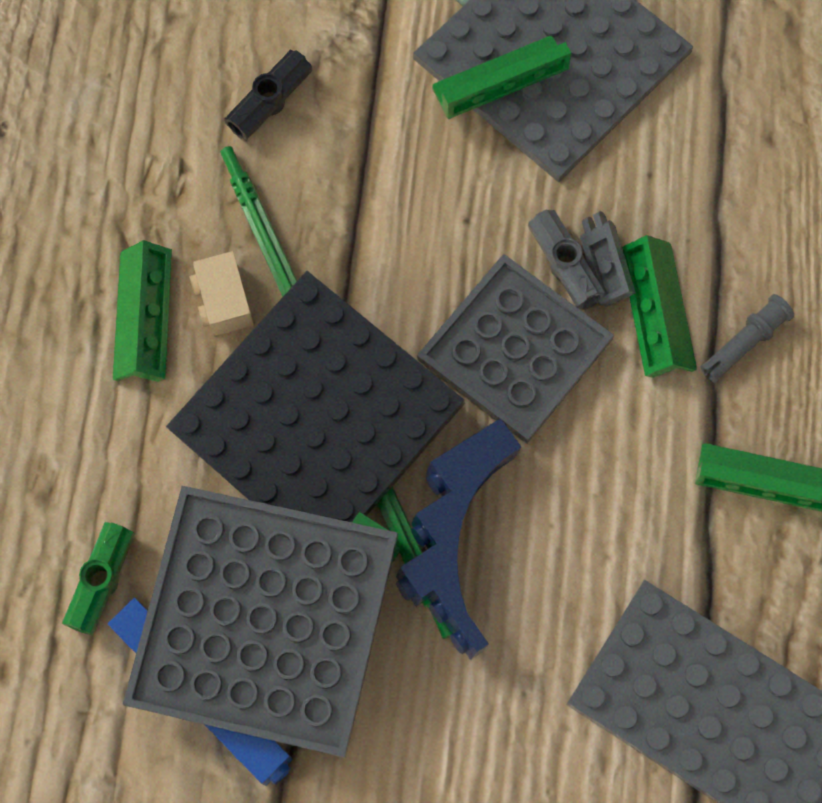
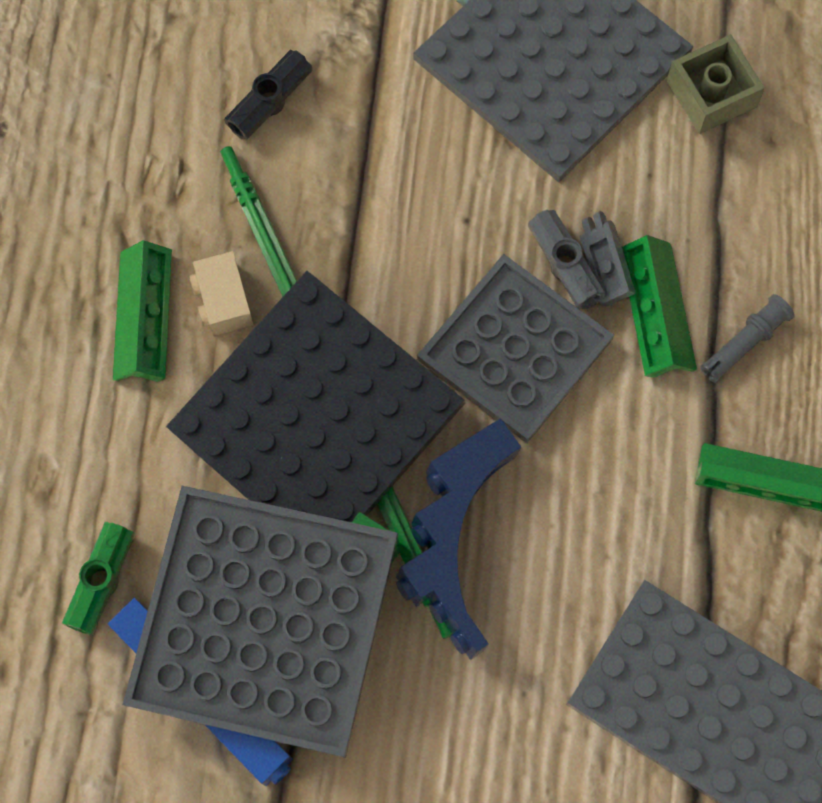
green panel [432,36,571,119] -> none
none -> olive brick [667,34,765,134]

